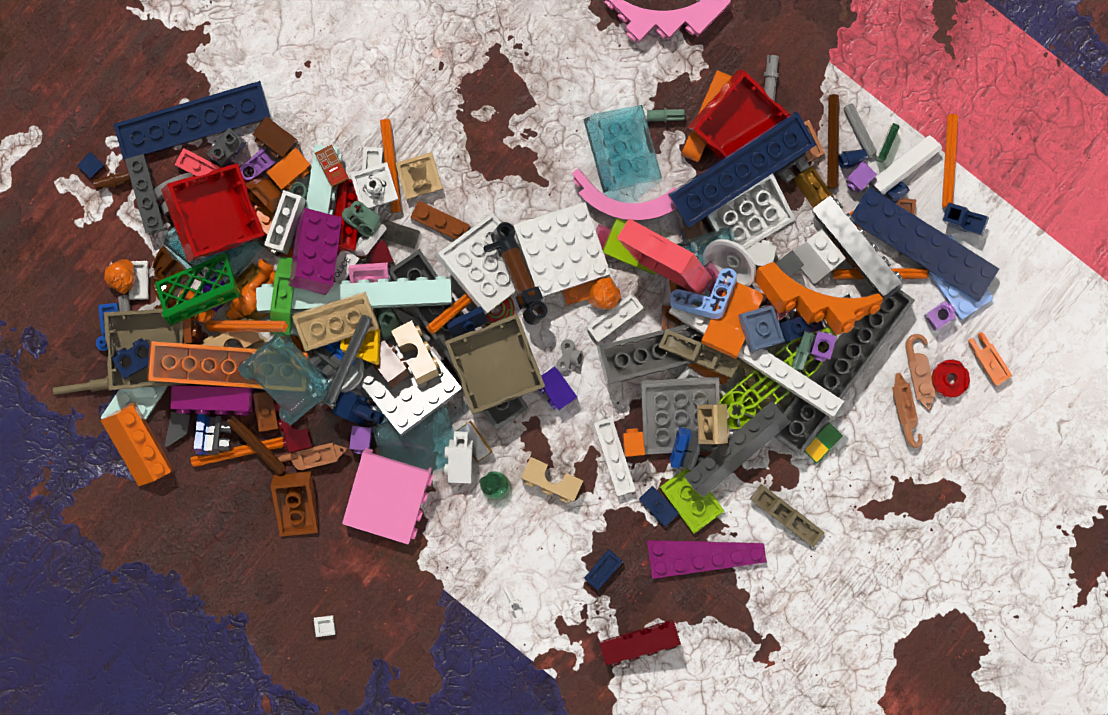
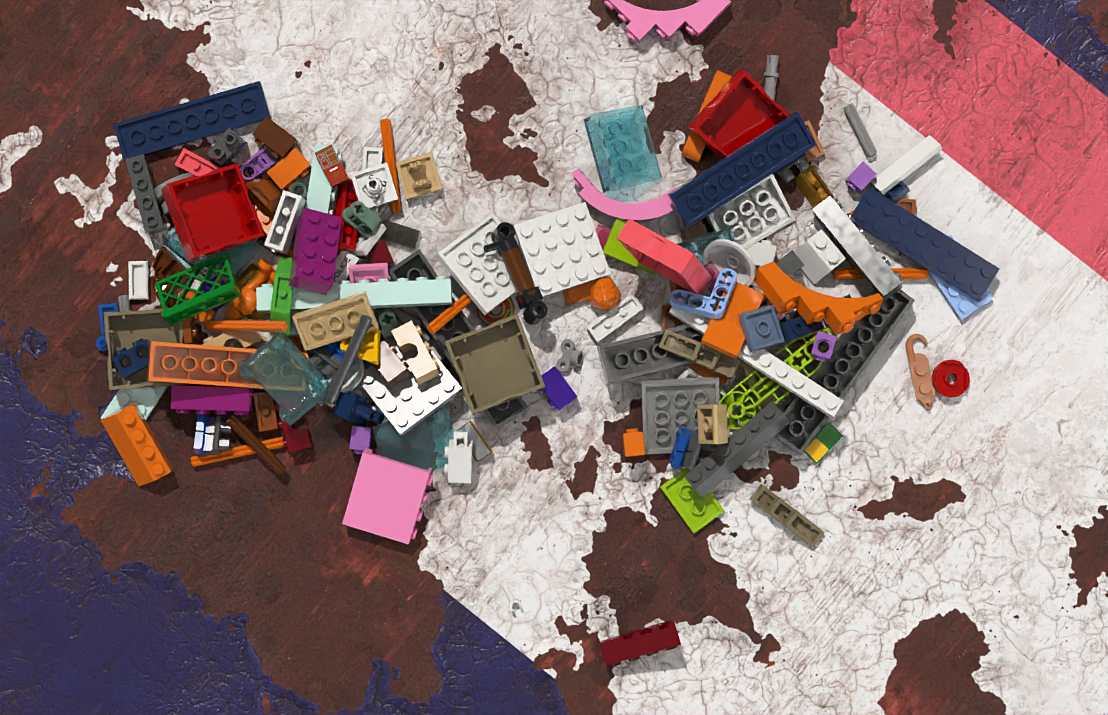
dark tan pin [53,376,111,395] -> none
dark blue tile [77,152,105,179] -> none
reddish brown pin [93,171,131,191] -> none
orange hair [104,259,137,294] -> none
dark grey tile [165,412,191,447] -> none
dark orange slope [271,471,318,537] -> none
nougat plate [278,442,348,474] -> none
white tile [314,615,336,637] -> none
dark orange plate [410,200,470,240] -> none
dark blue plate [446,306,489,338] -> none
clear green hair [479,471,511,500] -> none
tan arch [521,457,583,504] -> none
dark blue plate [584,549,623,591] -> none
white plate [594,417,636,496] -> none
dark blue plate [639,486,679,526] -> none
sand green axle [647,108,685,123] -> none
magenta wing [647,540,767,579] -> none
sand green axle [792,331,816,370] -> none
reddish brown axle [827,94,839,189] -> none
dark blue cone [838,149,868,170] -> none
clear green tile [876,123,899,163] -> none
nougat plate [892,373,922,448] -> none
medium lavender brick [924,301,957,331] -> none
orange axle [942,114,958,208] -> none
dark blue brick [942,203,989,236] -> none
orange hinge [968,332,1012,386] -> none

